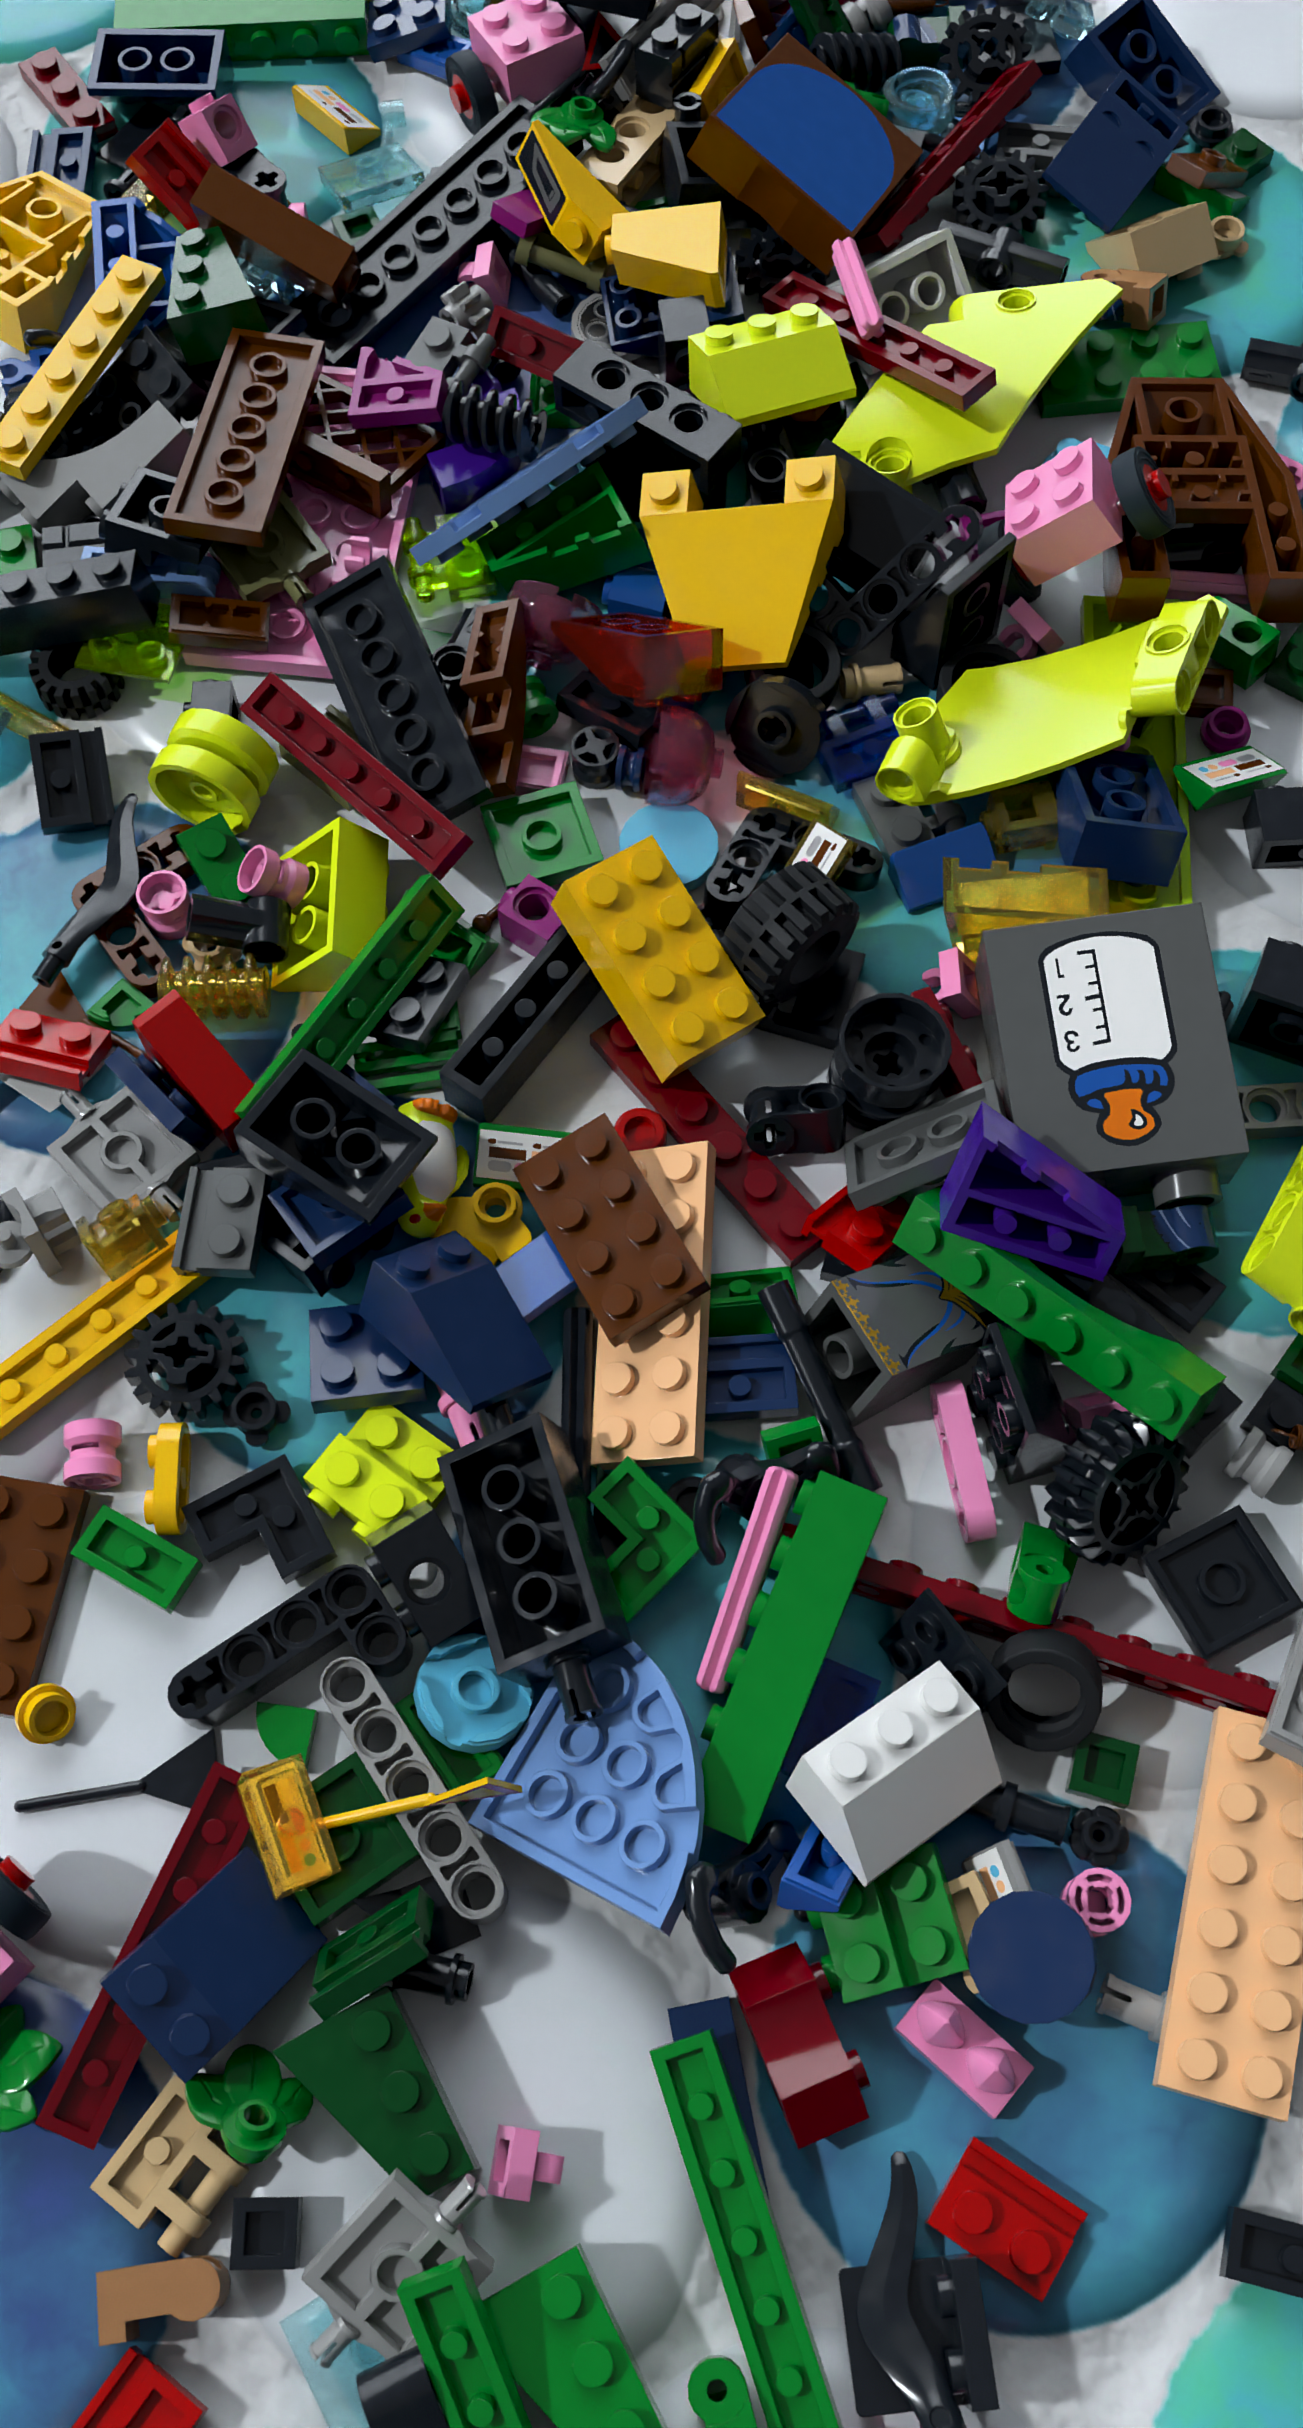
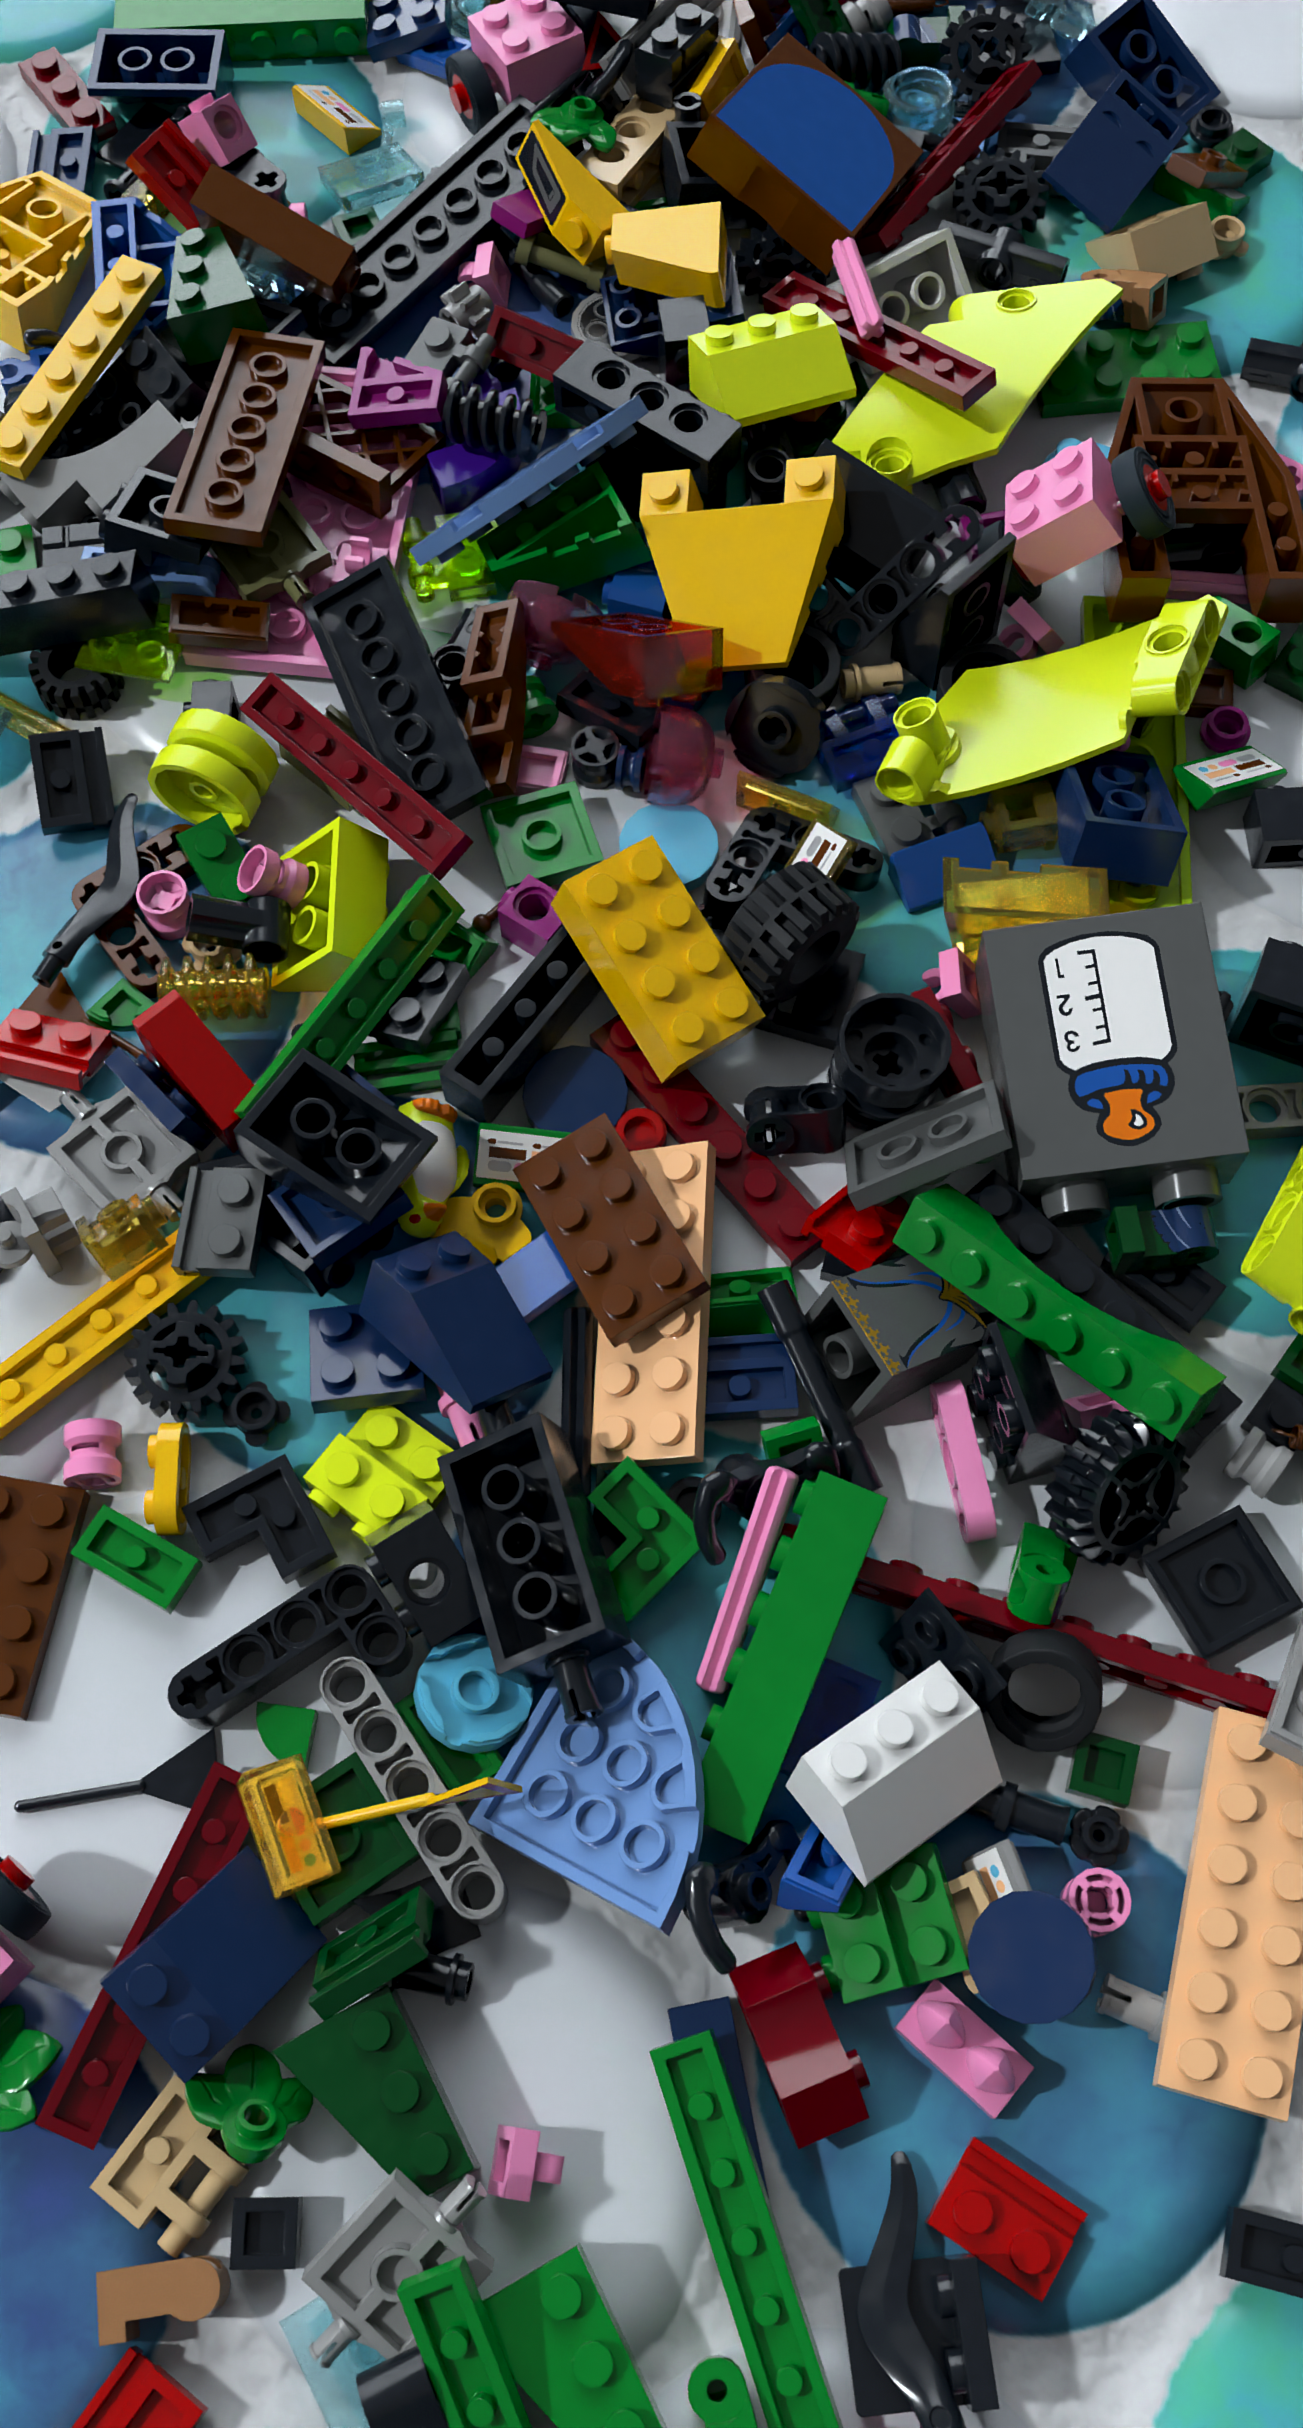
yellow plate [15,1683,76,1744] -> none
dark purple wedge [939,1101,1126,1281] -> none
none -> dark blue tile [522,1045,628,1133]

